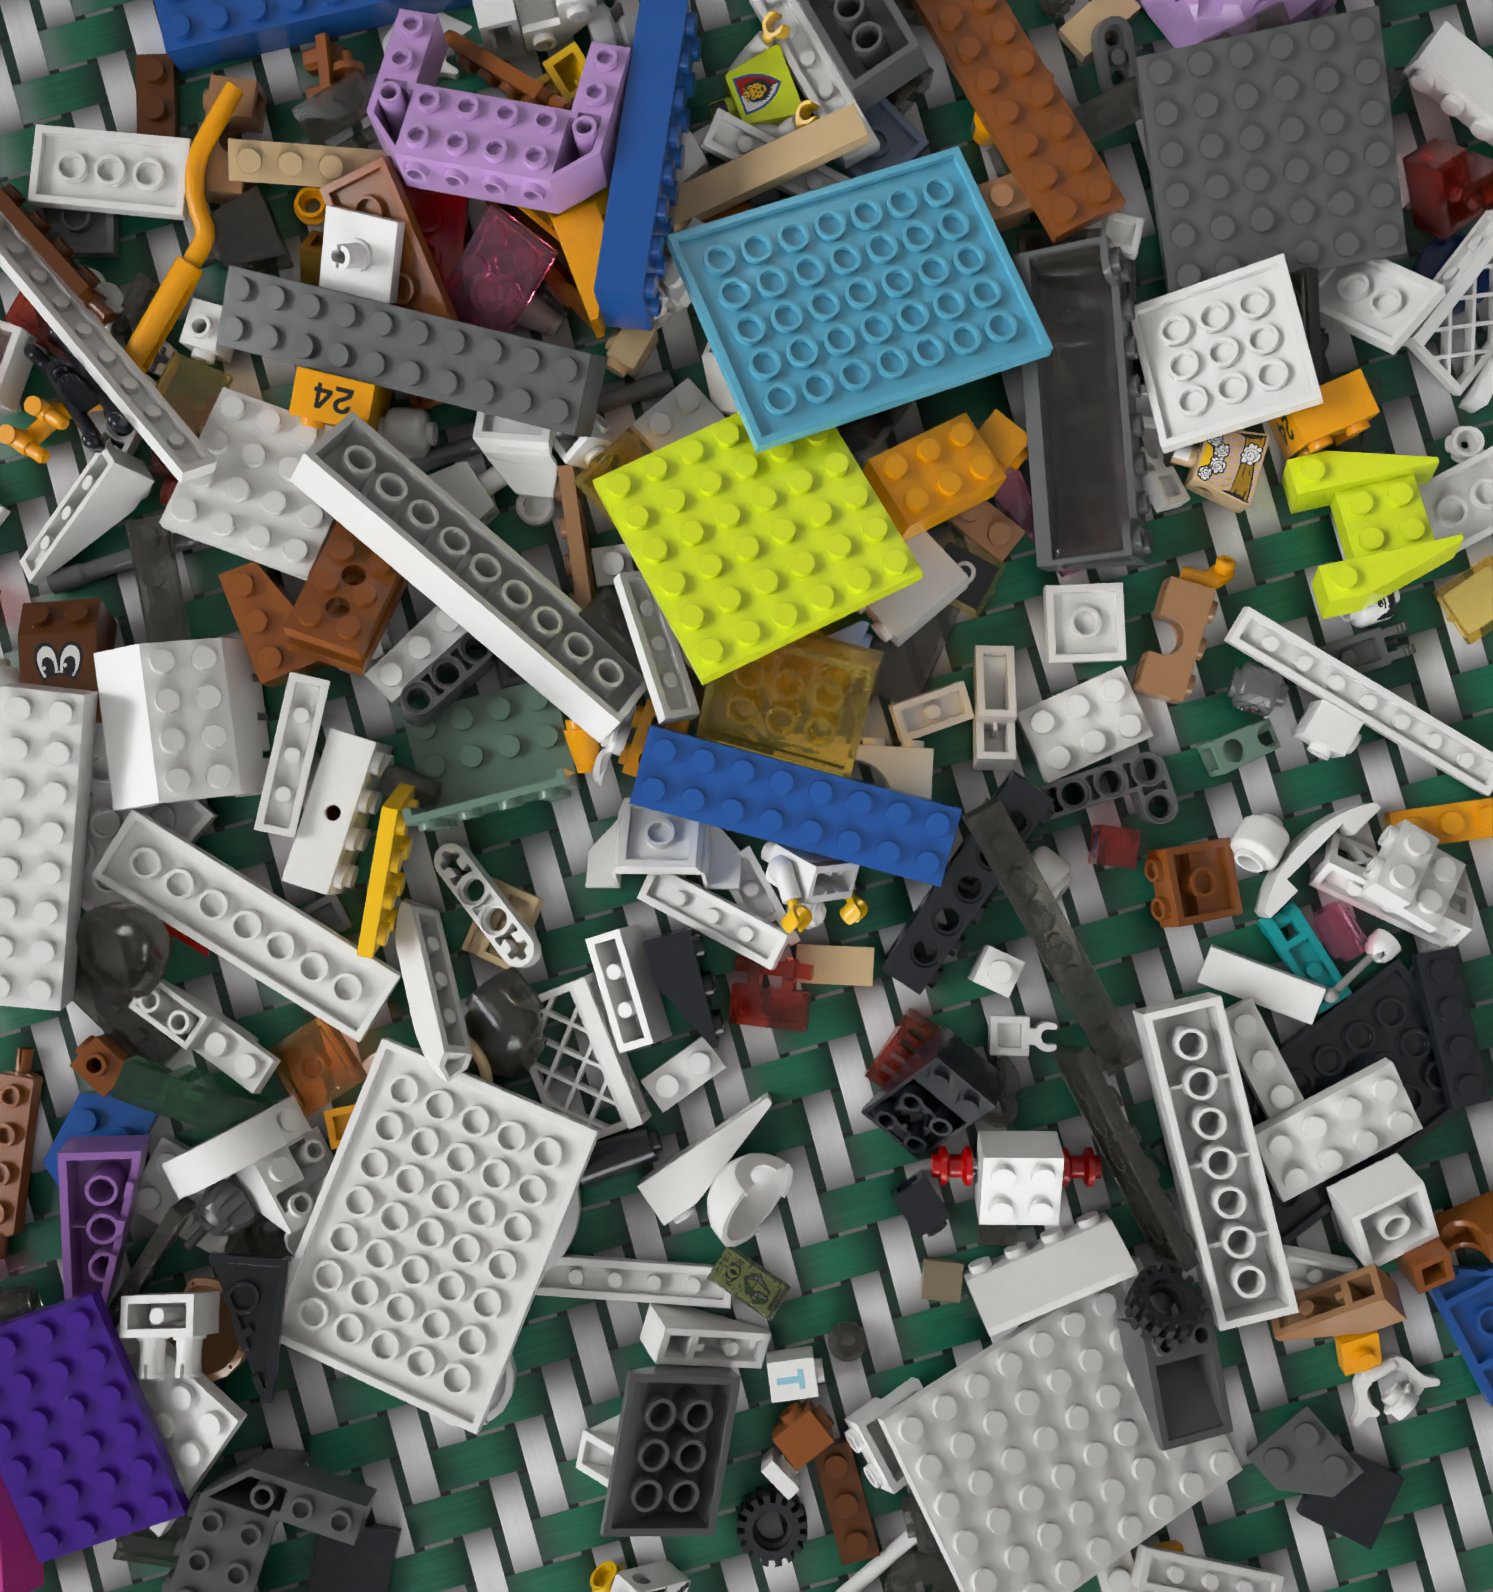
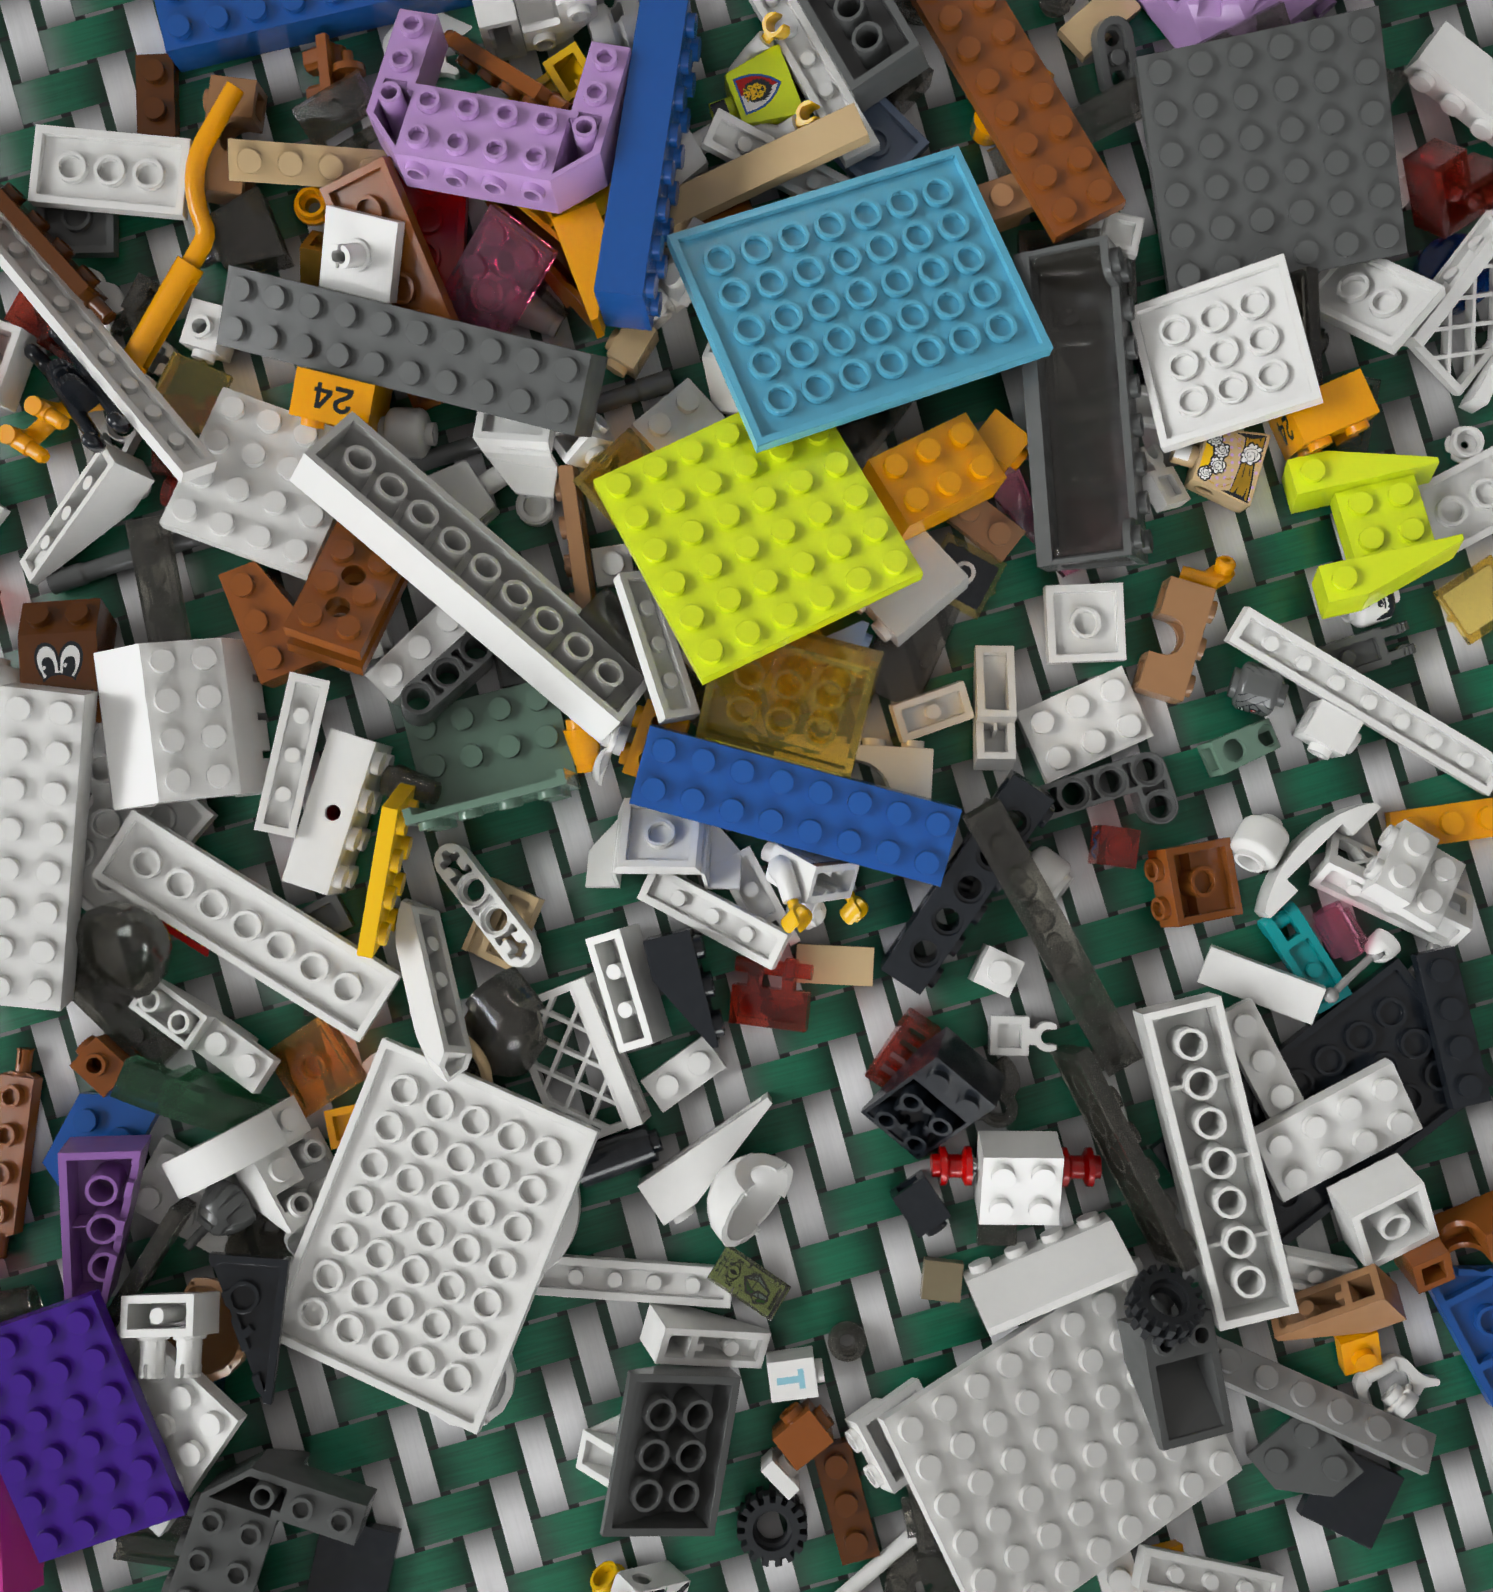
none -> light grey plate [1216,1335,1437,1475]

